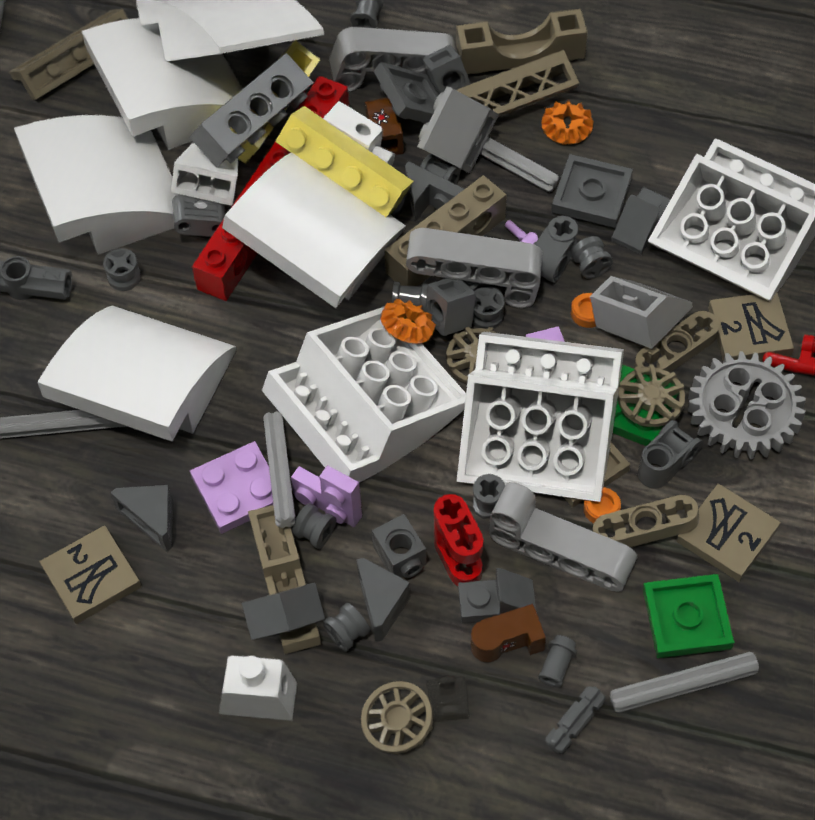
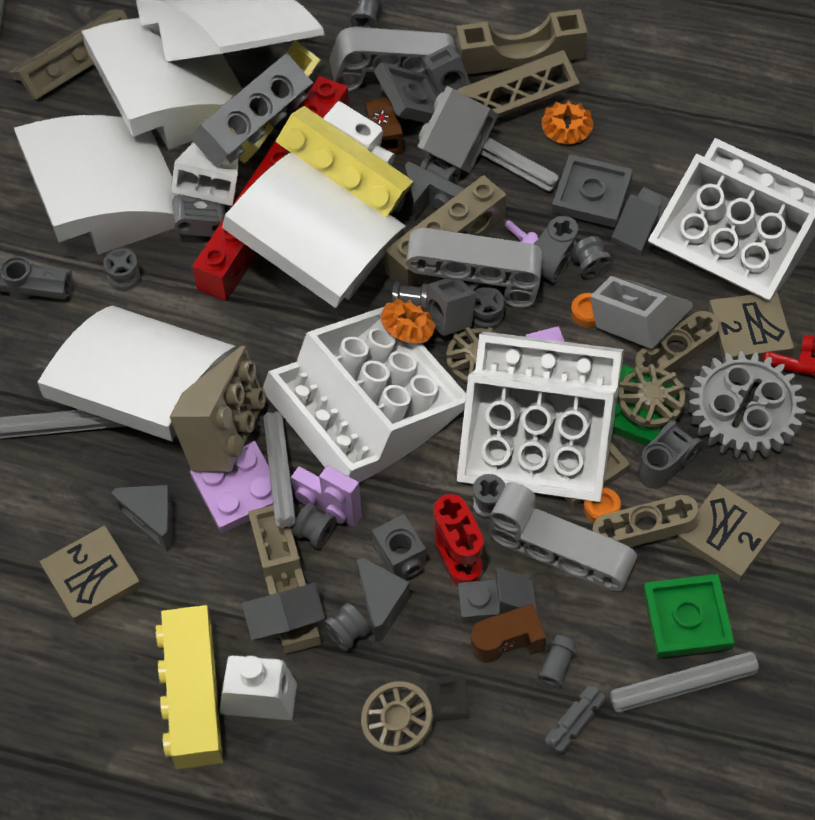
none -> light yellow brick [156,605,223,769]
none -> dark tan slope [169,346,266,472]

